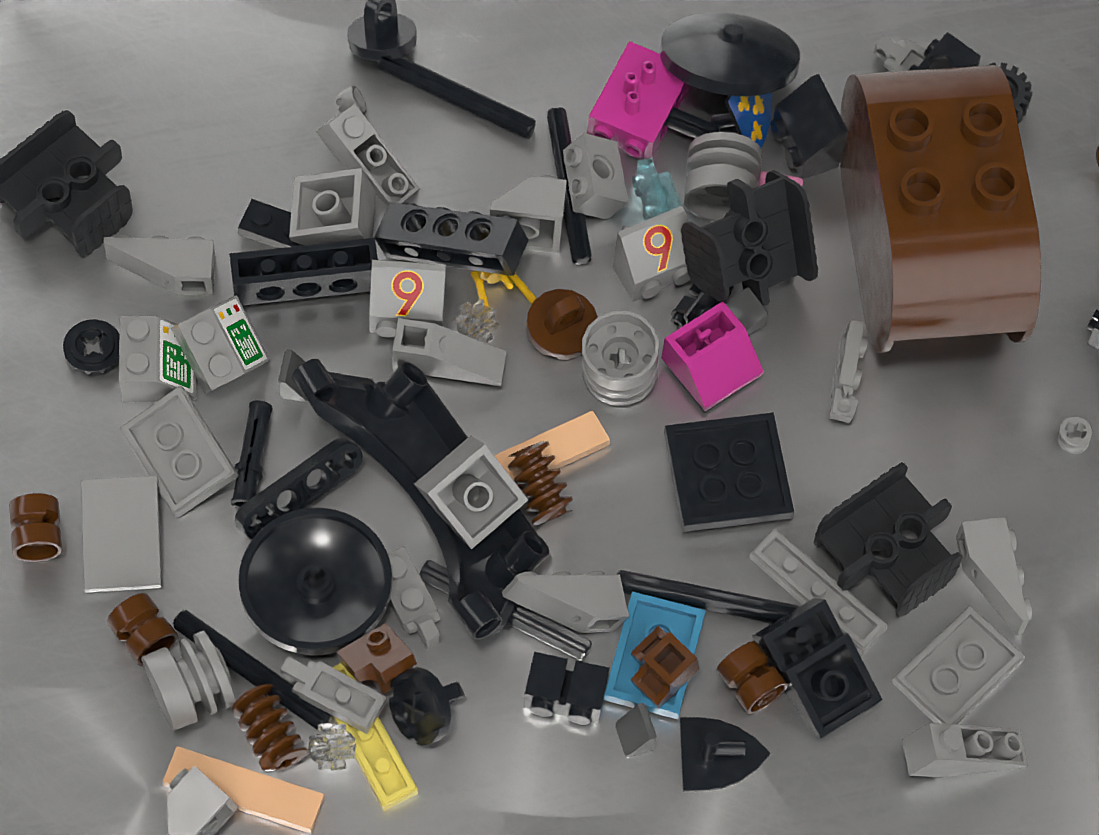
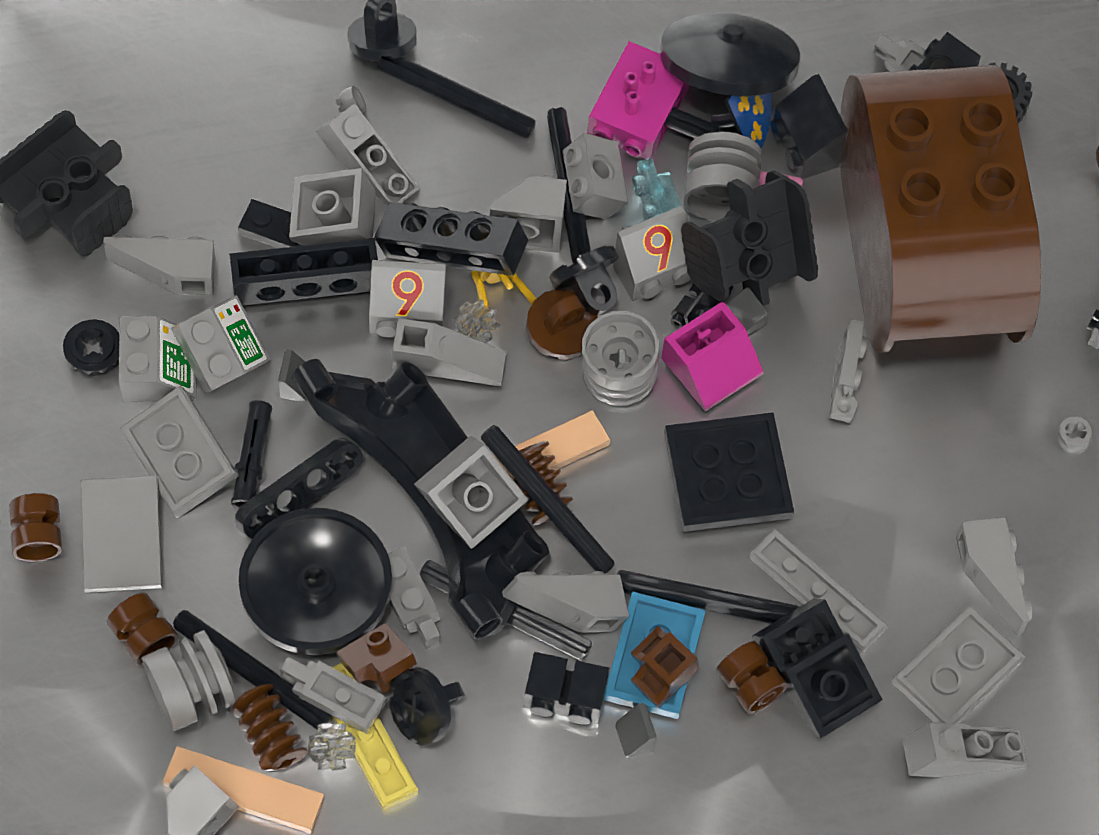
black shield [680,717,771,792] -> none
black piece [813,462,963,616] -> none
none -> black axle [481,425,615,574]
none -> black tile [549,245,619,315]

